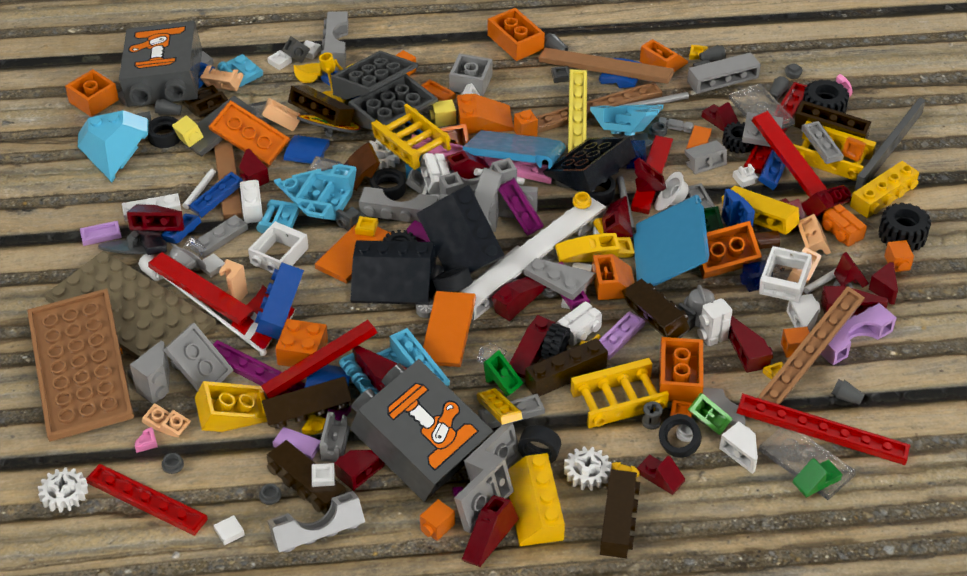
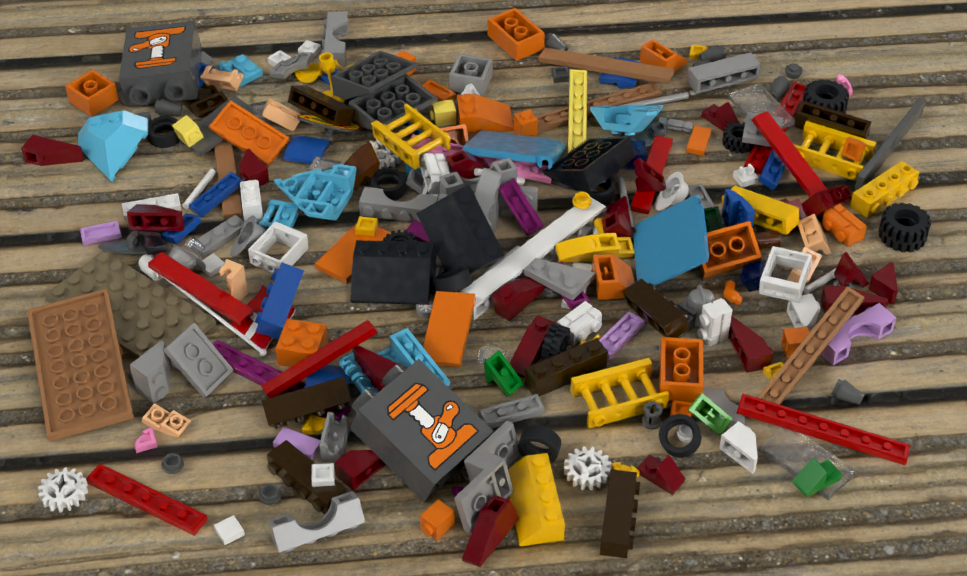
yellow slope [195,381,267,432] -> none
dark grey bracket [282,36,310,63] -> none
dark grey bracket [336,207,366,231] -> none
yellow tile [476,388,523,425] -> none
light grey hinge [685,140,727,174] -> none
light grey tile [801,121,844,164] -> none
orange brick [884,240,914,272] -> none
none -> dark red slope [21,135,84,166]
none -> light grey piece [230,215,266,257]
none -> light grey tile [269,52,315,79]
none -> orange arm [723,280,743,305]

